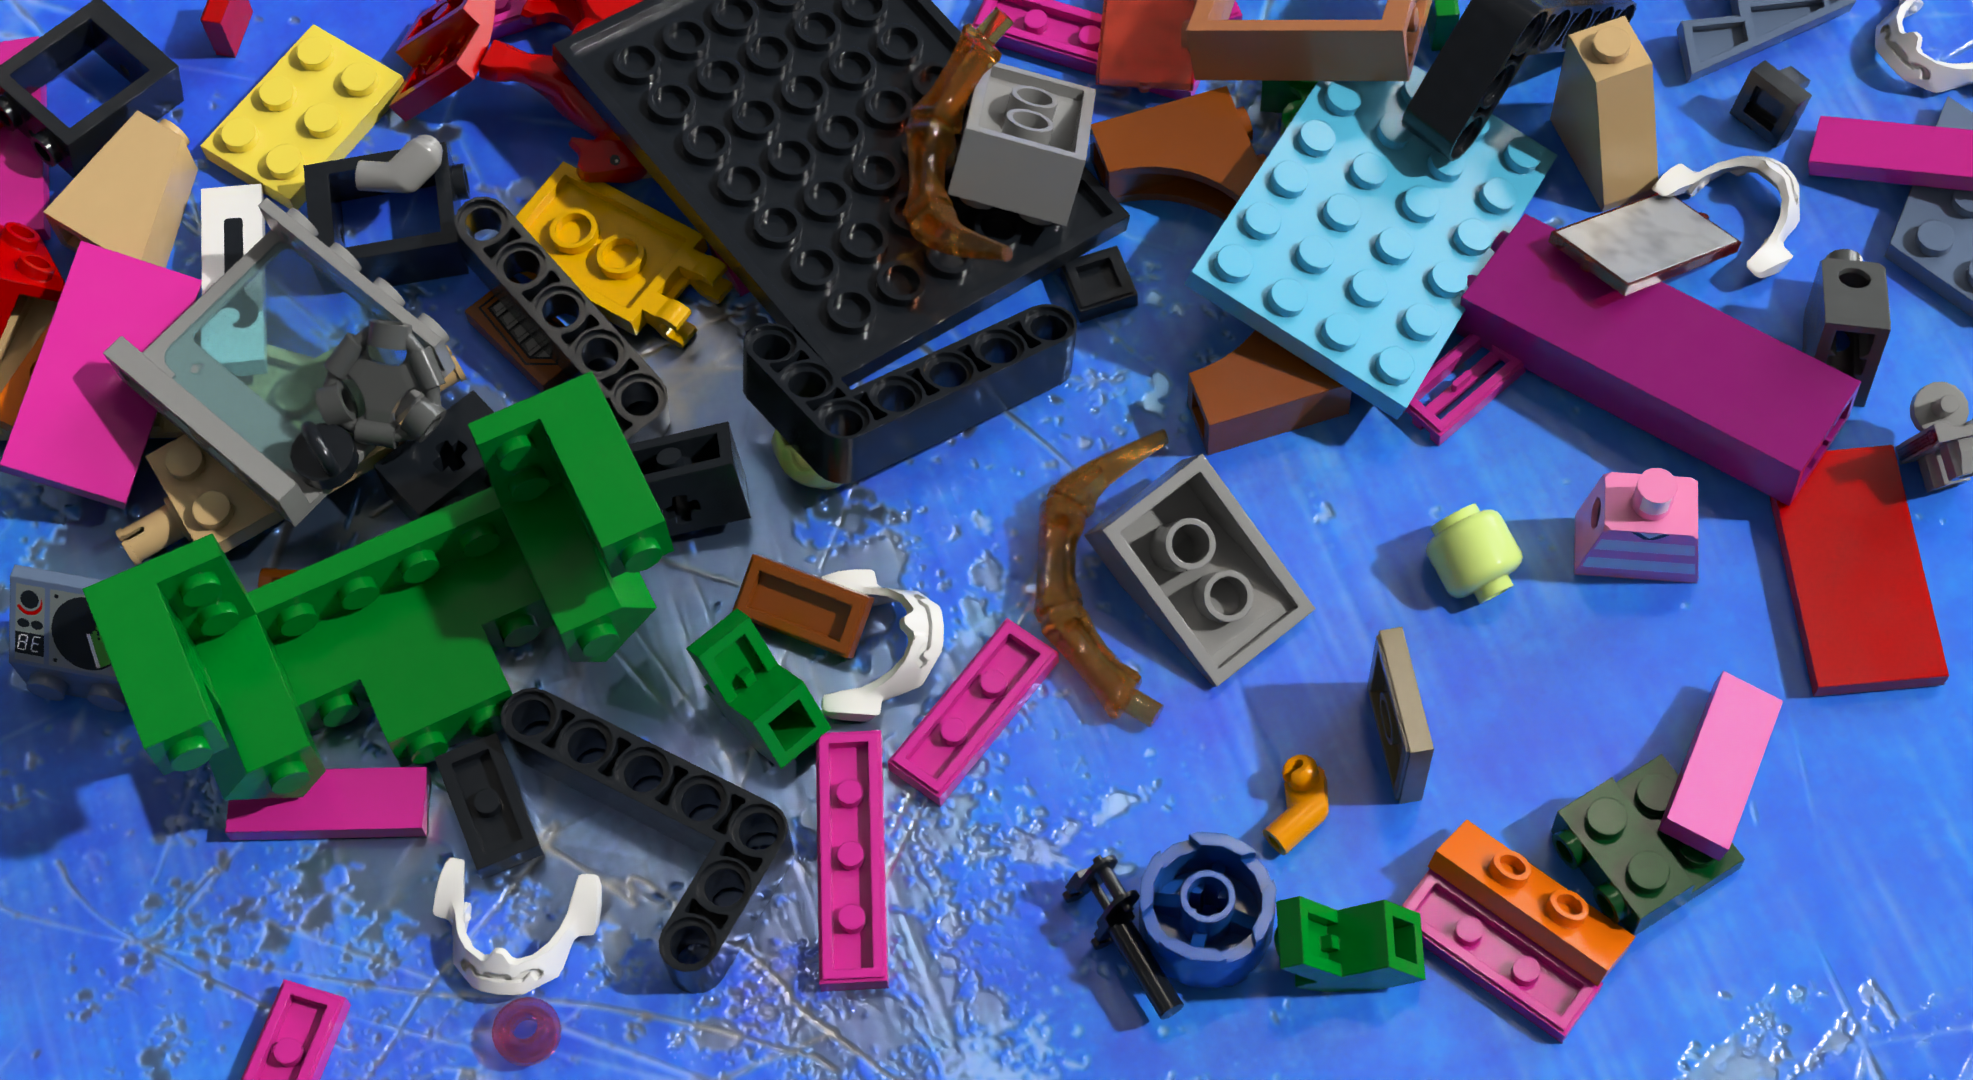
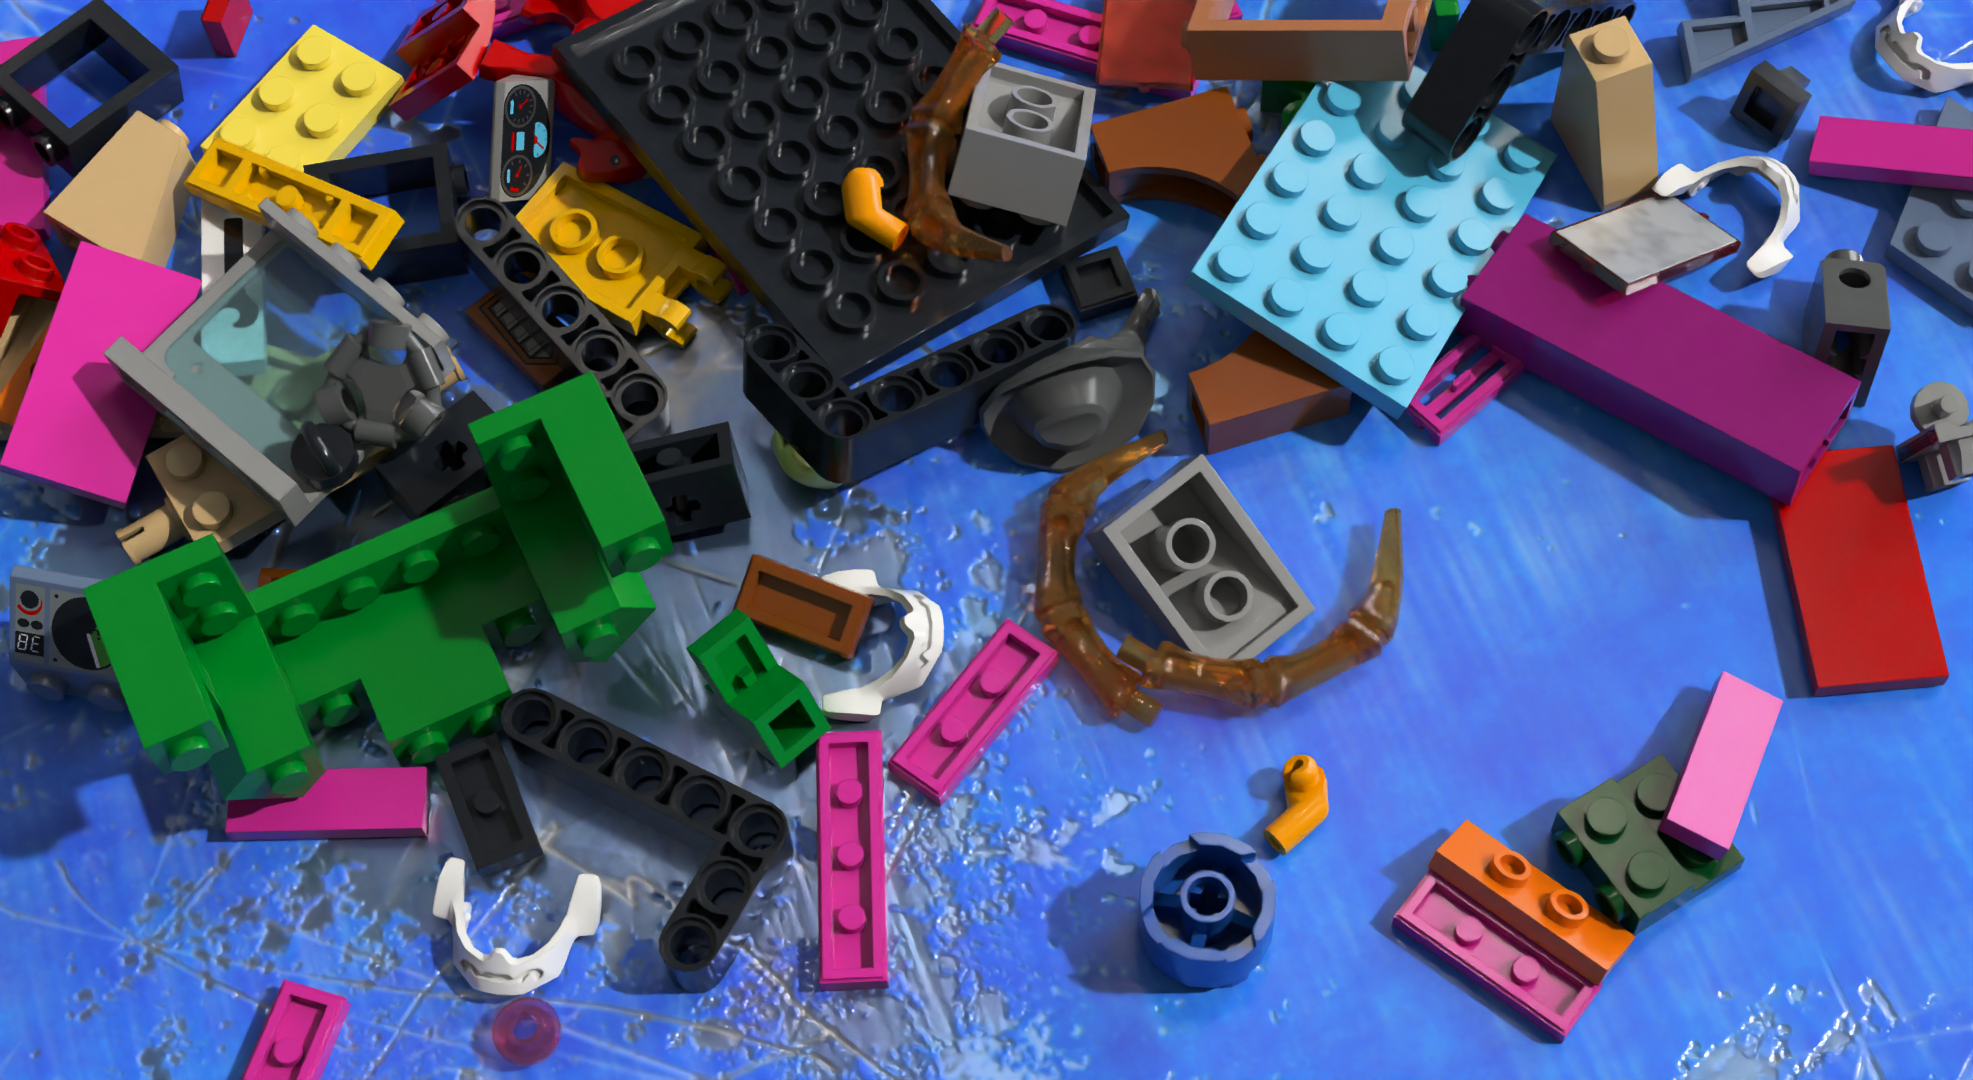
light grey arm [355,134,443,194] -> none
black piece [1062,855,1184,1020] -> none
green brick [1274,896,1426,992] -> none
tile [1367,627,1434,804] -> none
yellowish green head [1426,503,1523,604] -> none
bright pink torso [1574,468,1699,583] -> none
none -> yellow plate [183,137,404,271]
none -> slope [488,74,555,202]
none -> light orange arm [841,167,909,251]
none -> dark grey hat [978,287,1160,473]
none -> clear orange animal [1116,508,1404,709]

